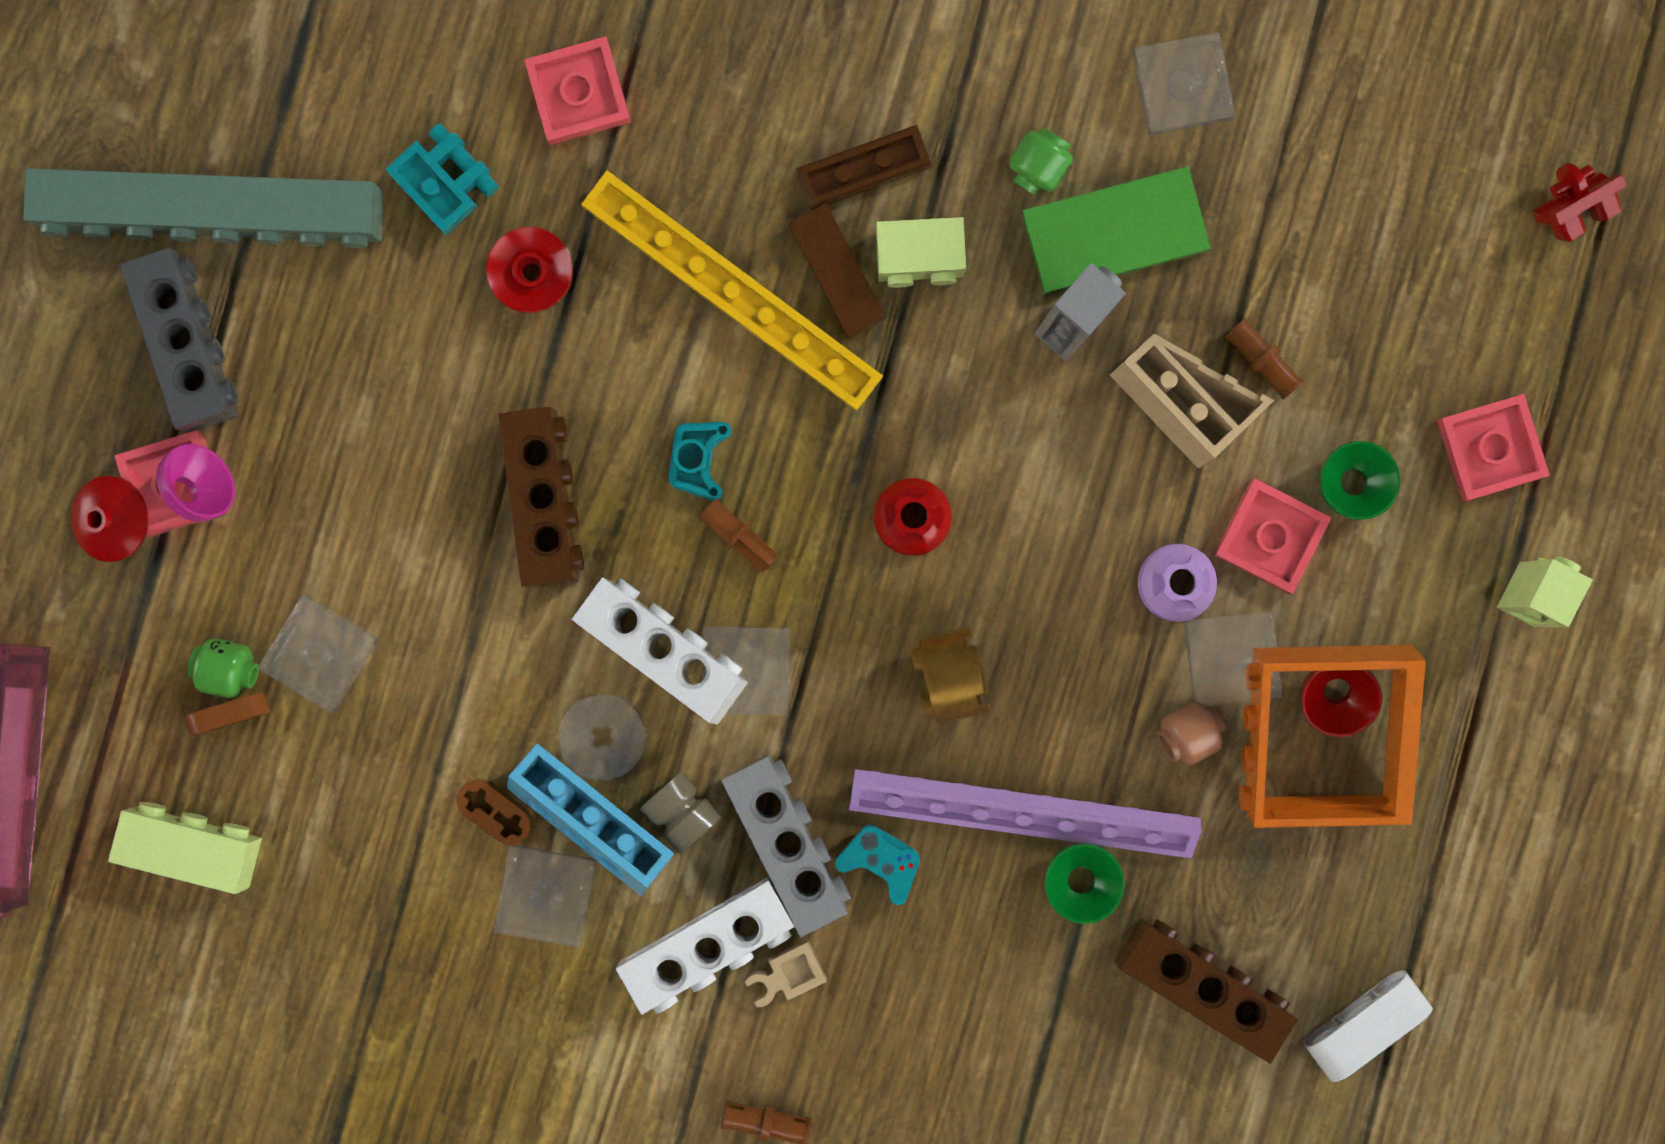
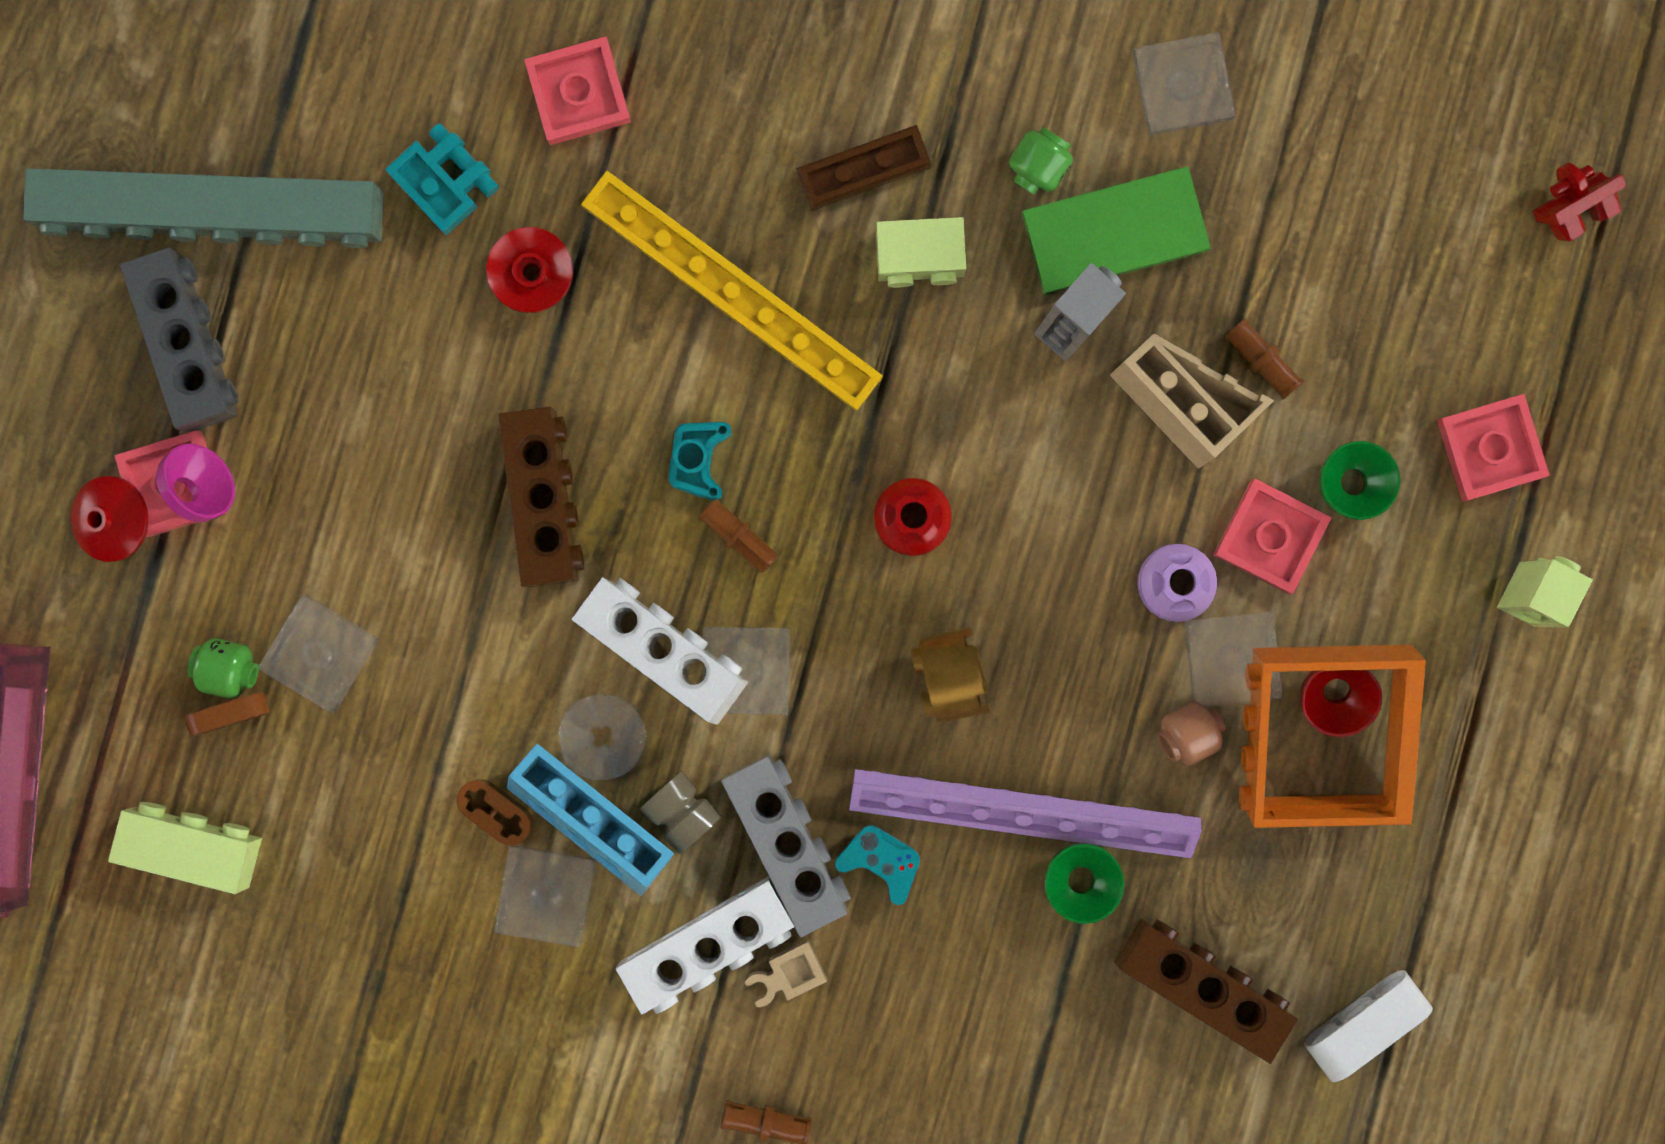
reddish brown tile [788,203,886,338] -> none

